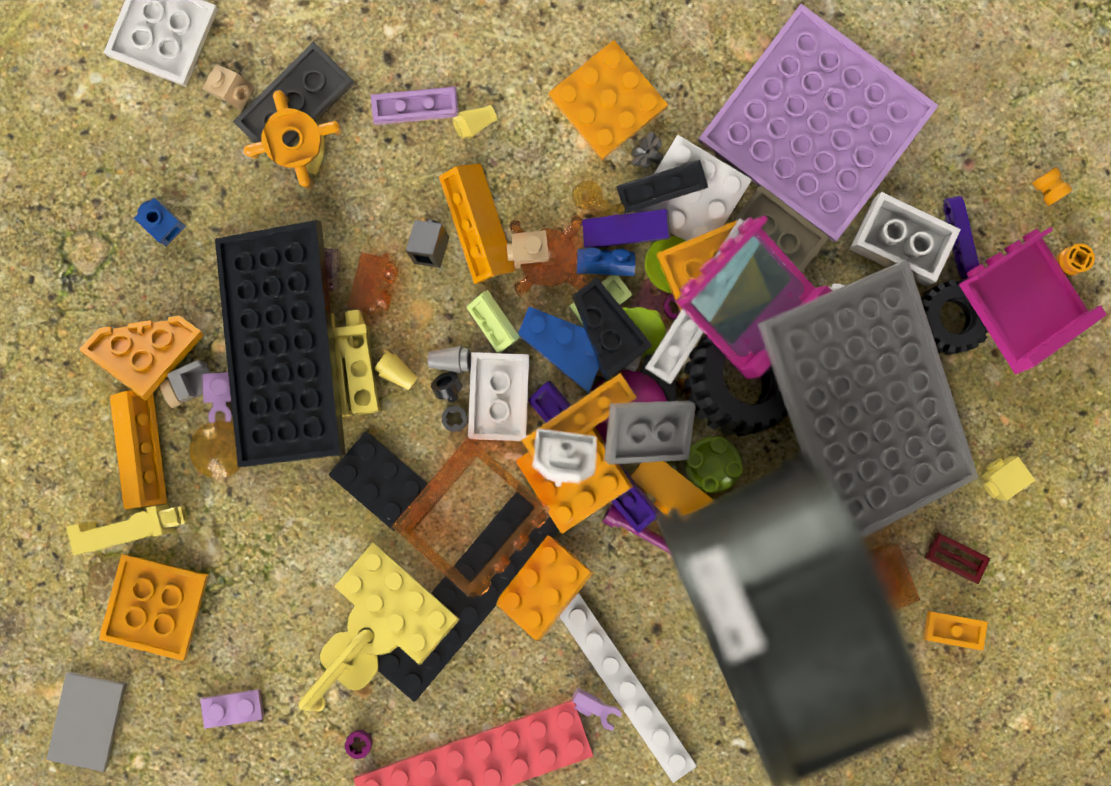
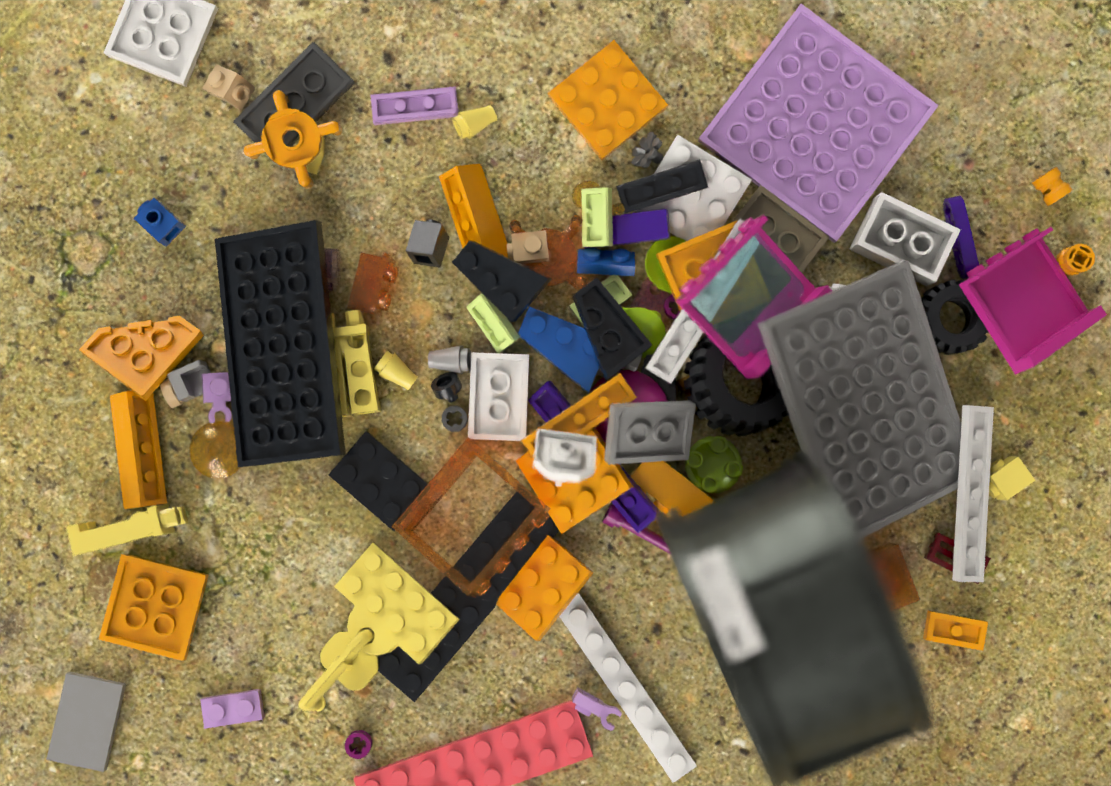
none -> black wing [452,241,552,322]
none -> yellowish green plate [581,187,613,247]
none -> white plate [952,405,994,582]

